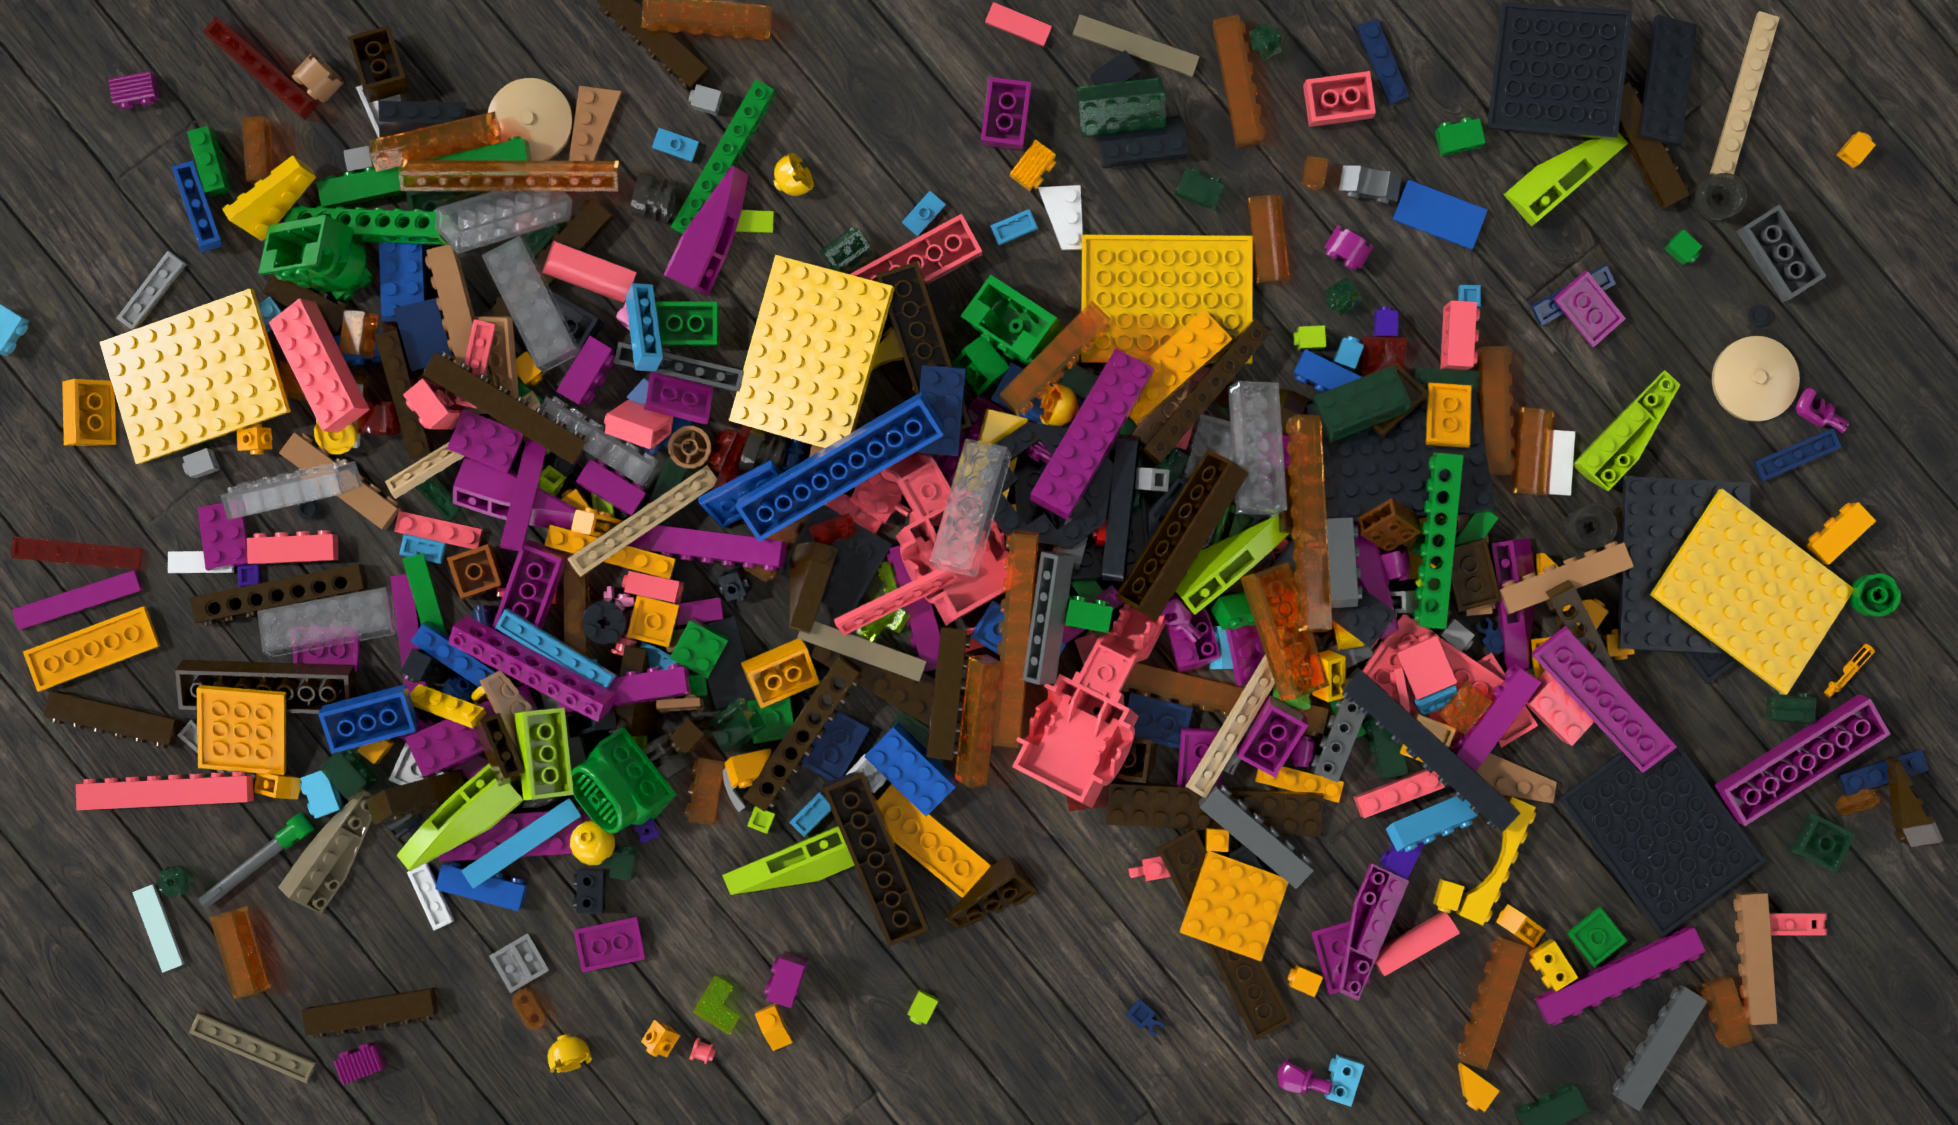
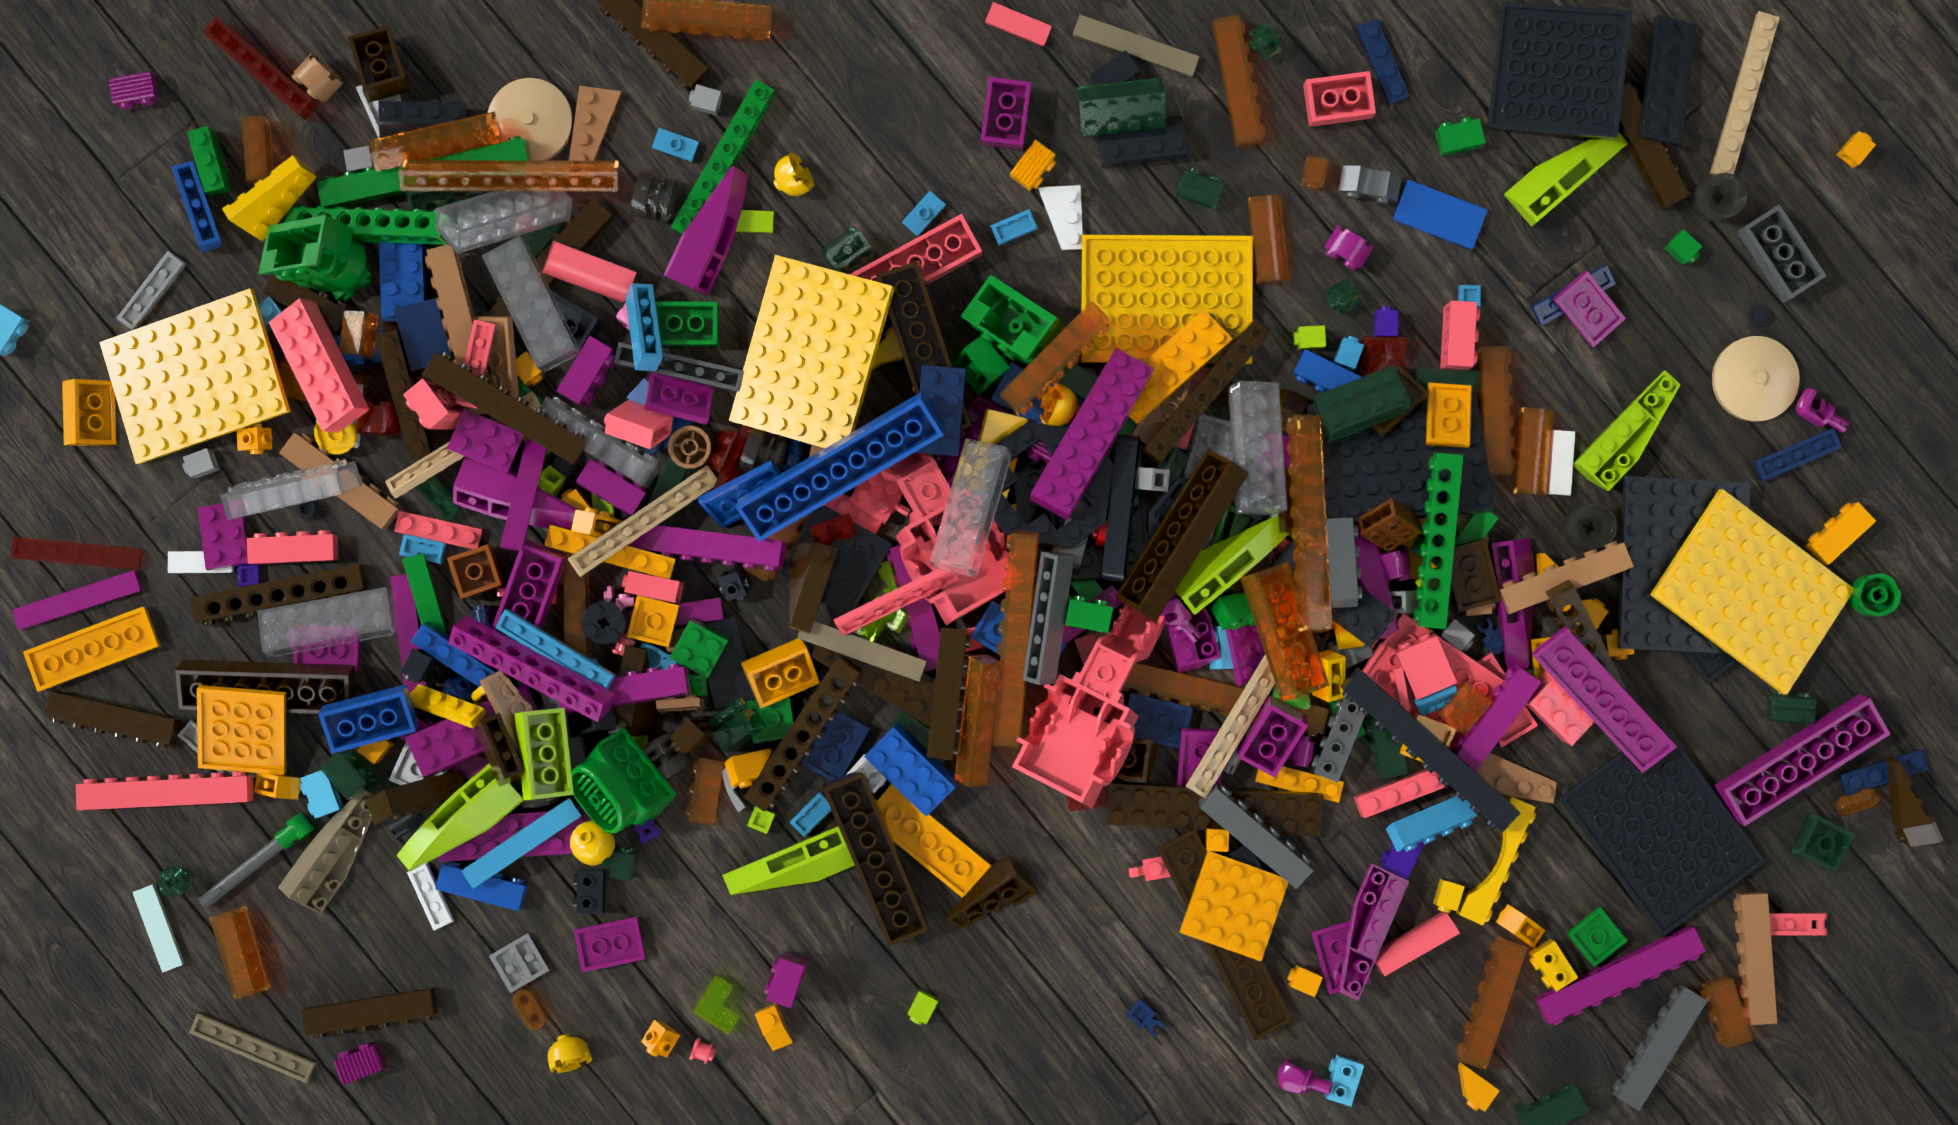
light orange piece [1823,644,1875,698] -> none

